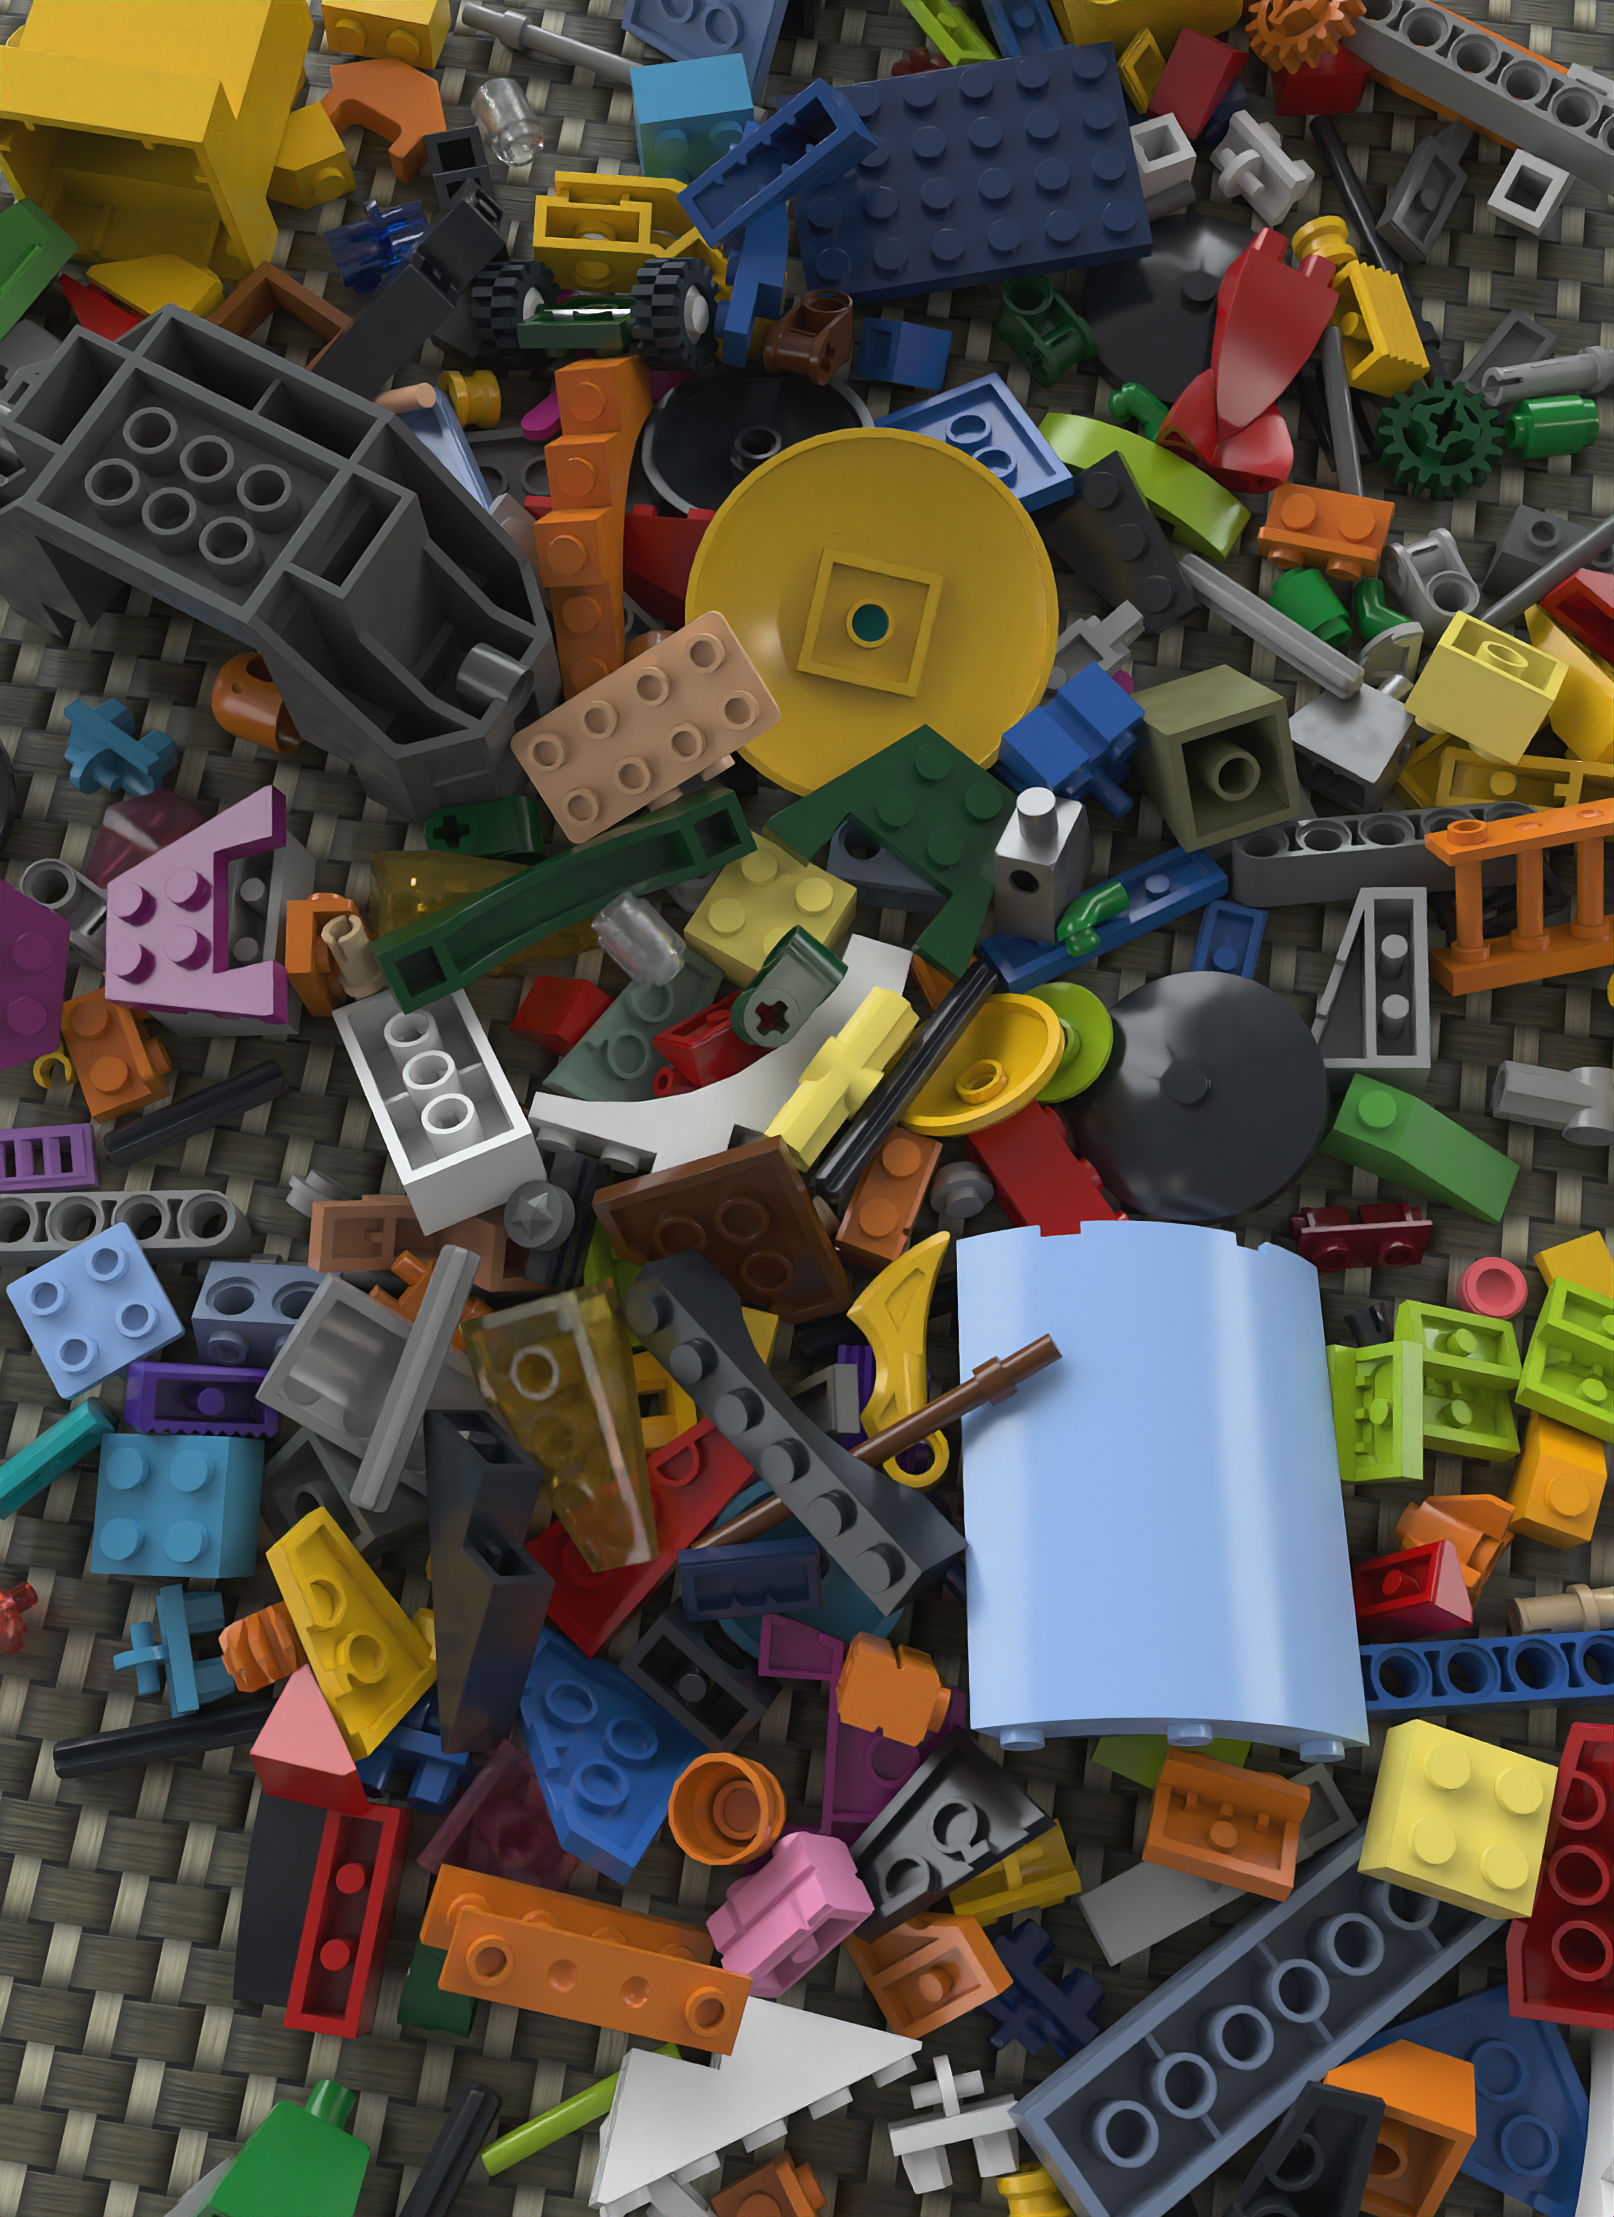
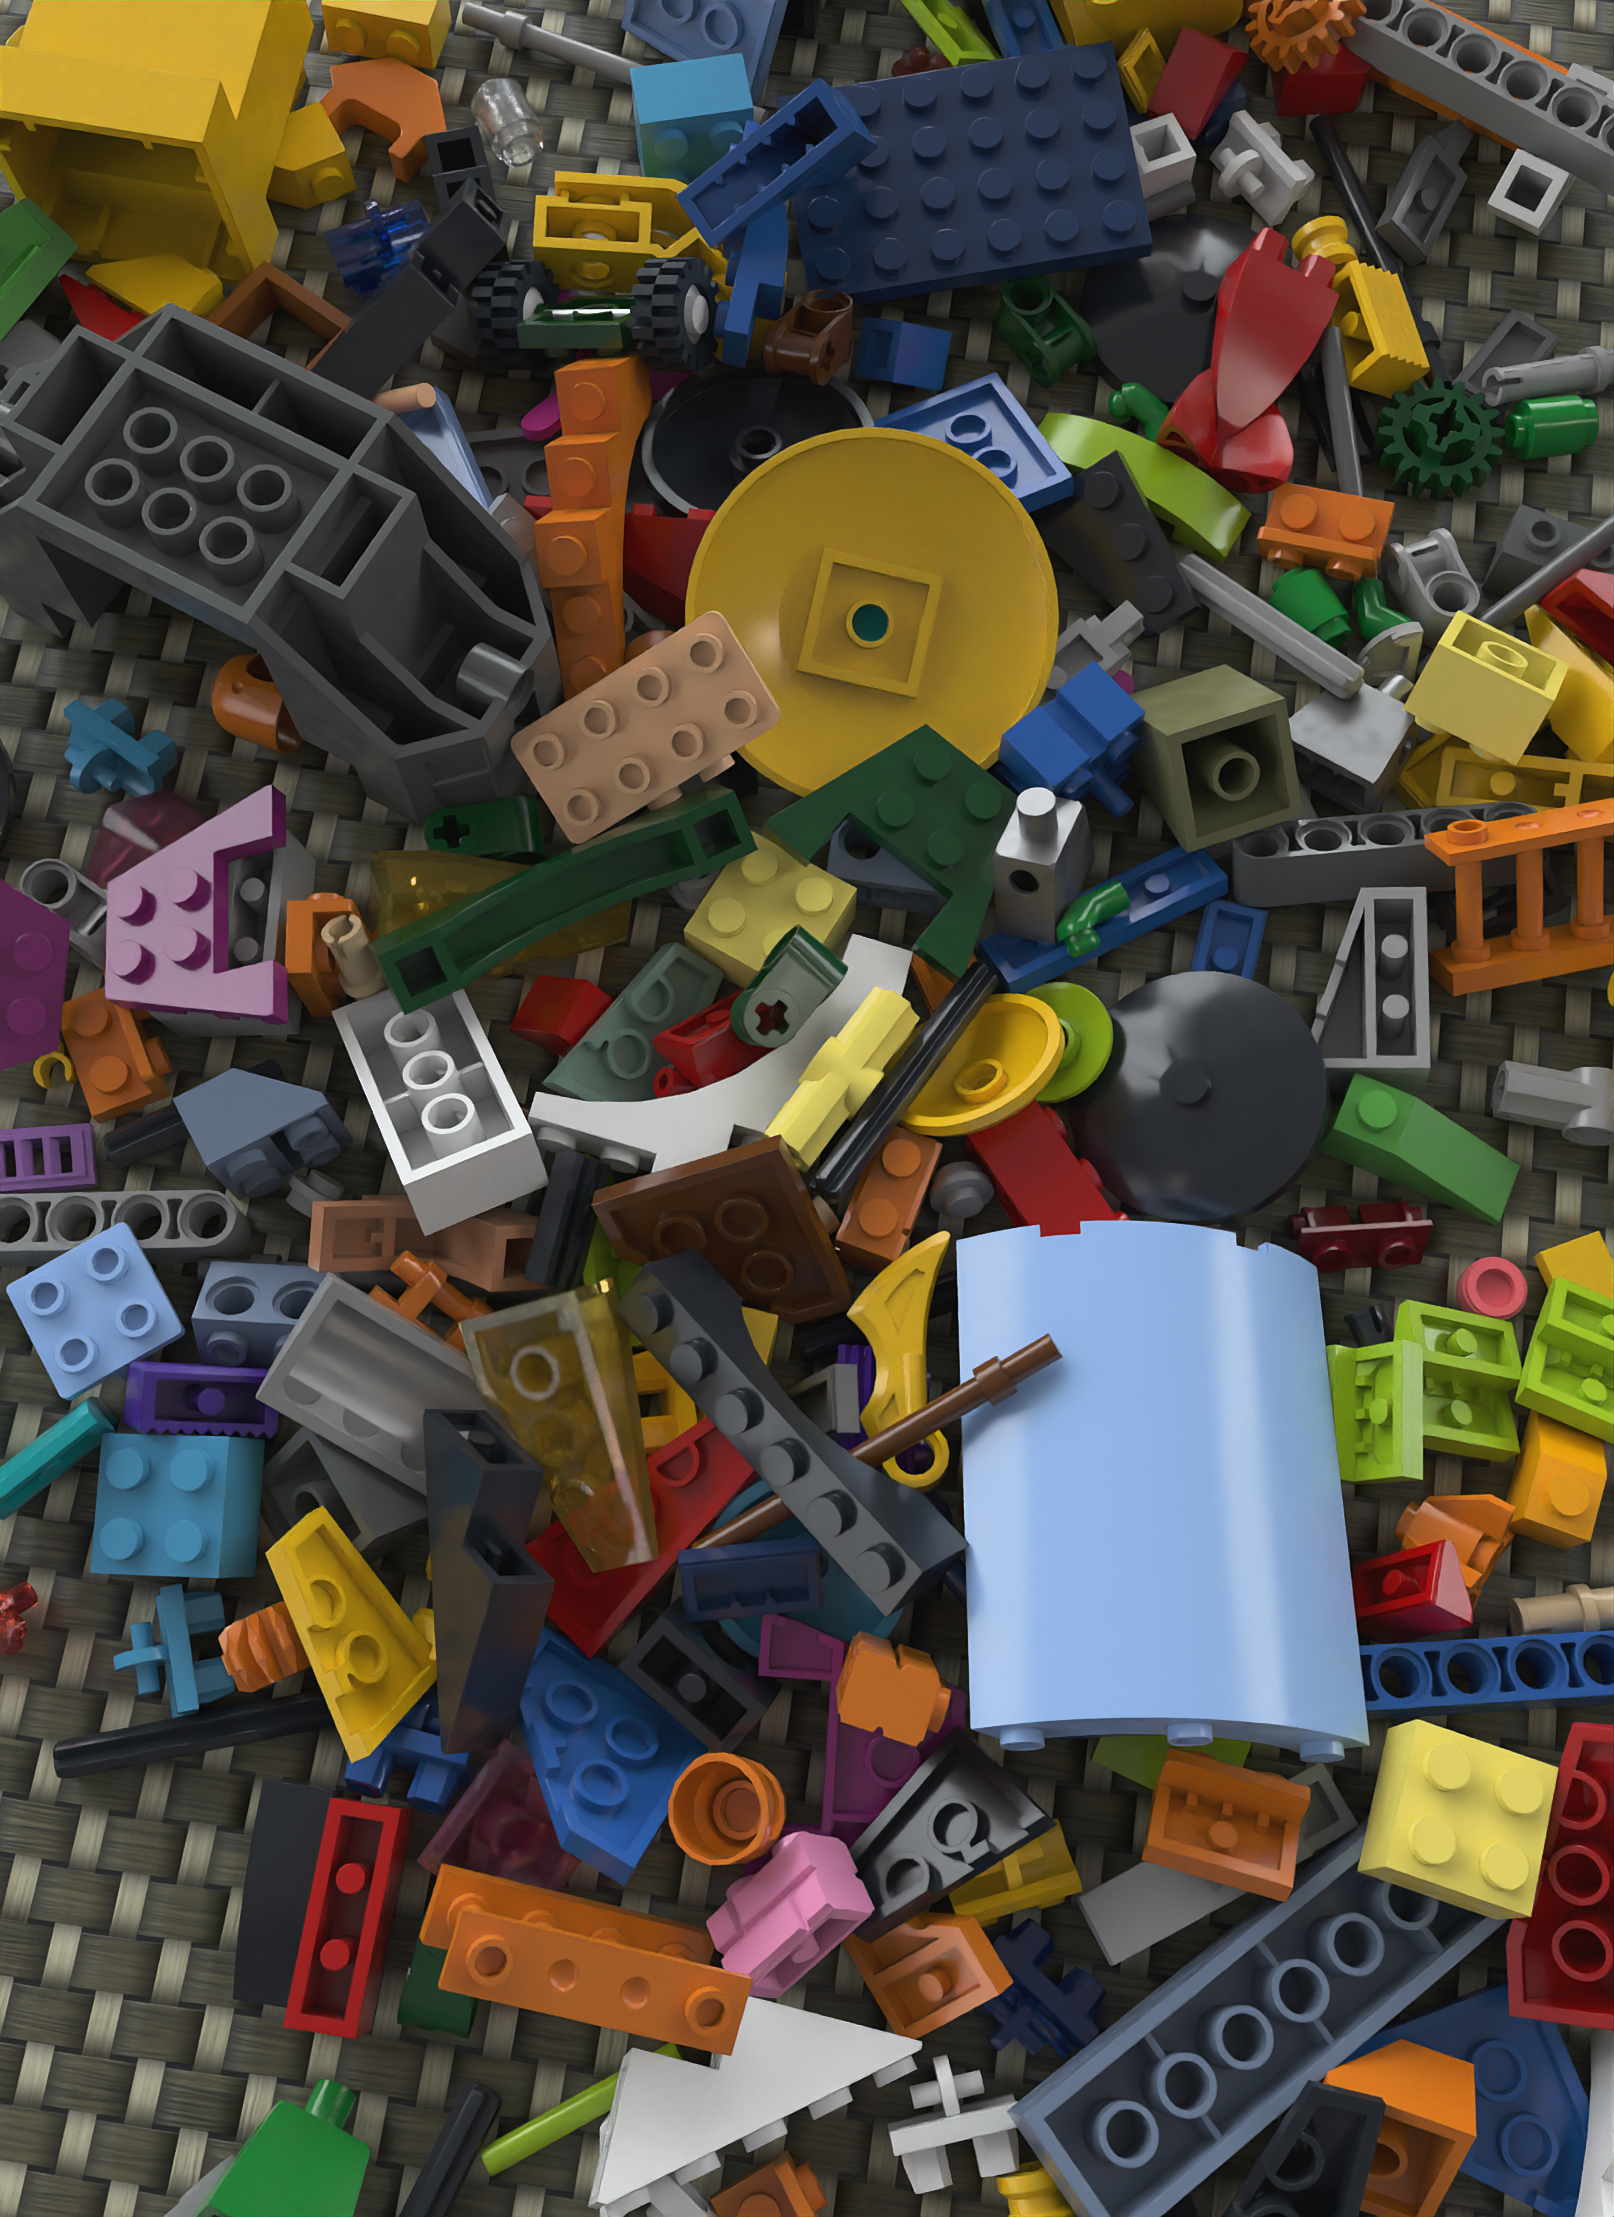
slope [249,1663,370,1816] -> none
light grey axle [350,1244,481,1513] -> none
yellow wheel [437,370,501,430] -> none
dark grey tile [504,1180,575,1252] -> none
clear brick [591,891,686,987] -> none
none -> sand blue slope [173,1068,353,1201]

